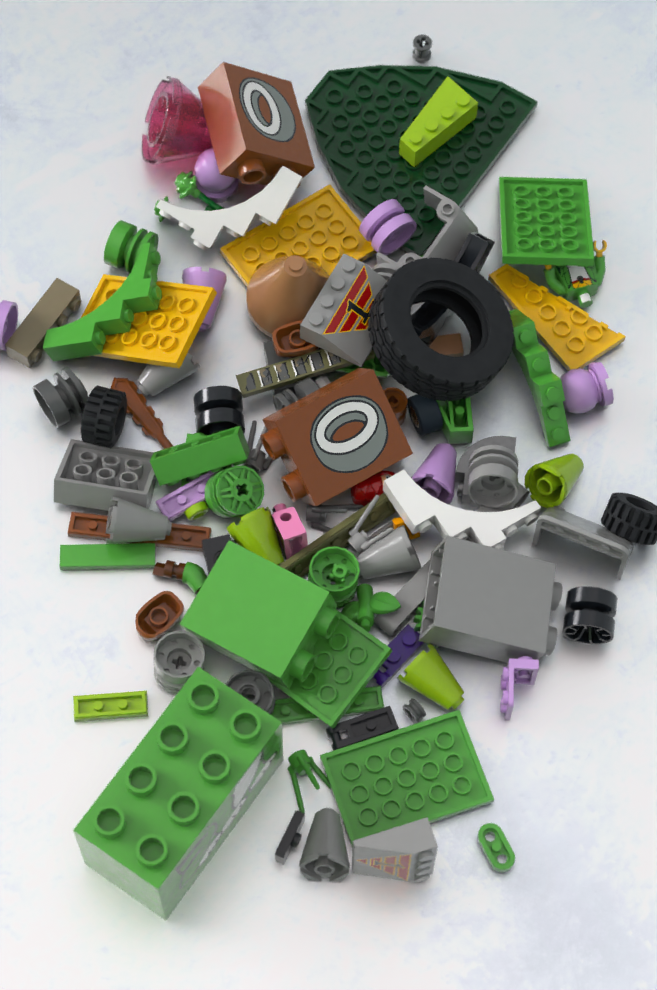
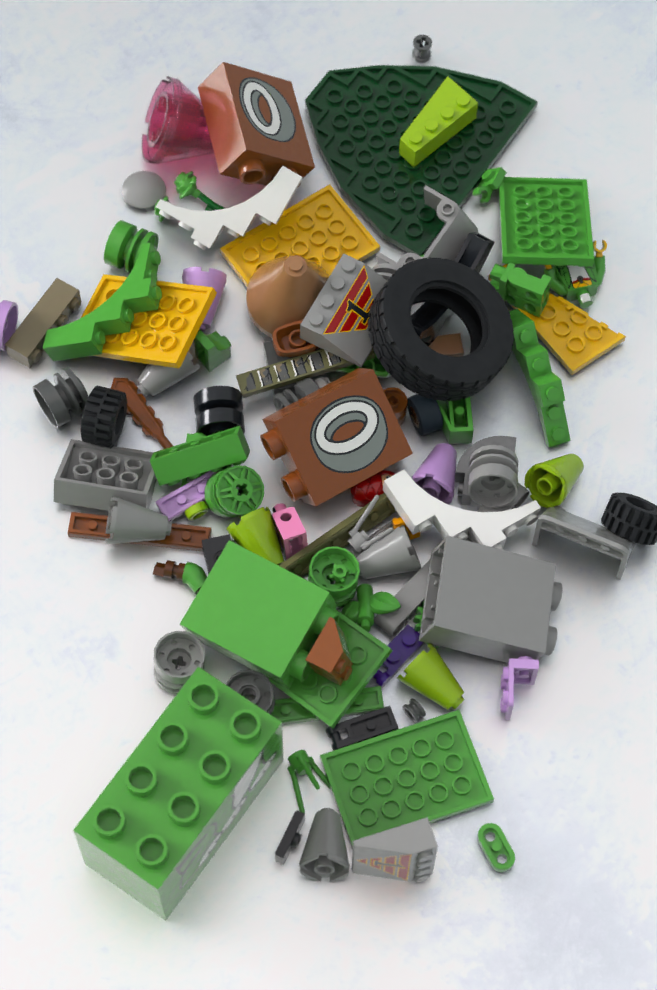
bright green tile [60,543,156,570] -> none
lime tile [73,691,148,722] -> none
dark orange piece [135,591,184,641] -> none
lavender tile [194,148,239,203] -> none
light grey plant [243,420,272,473] -> none
dark grey plant [306,504,364,532] -> none
lavender wheel [359,199,417,256] -> none
lavender tile [560,362,614,414] -> none
black wheel [563,586,618,644] -> none
none -> light grey dish [122,171,166,211]
none -> bright green arch [194,330,231,372]
none -> dark orange slope [305,617,353,686]
none -> bright green plate [473,167,507,203]
none -> bright green hips [490,262,552,317]

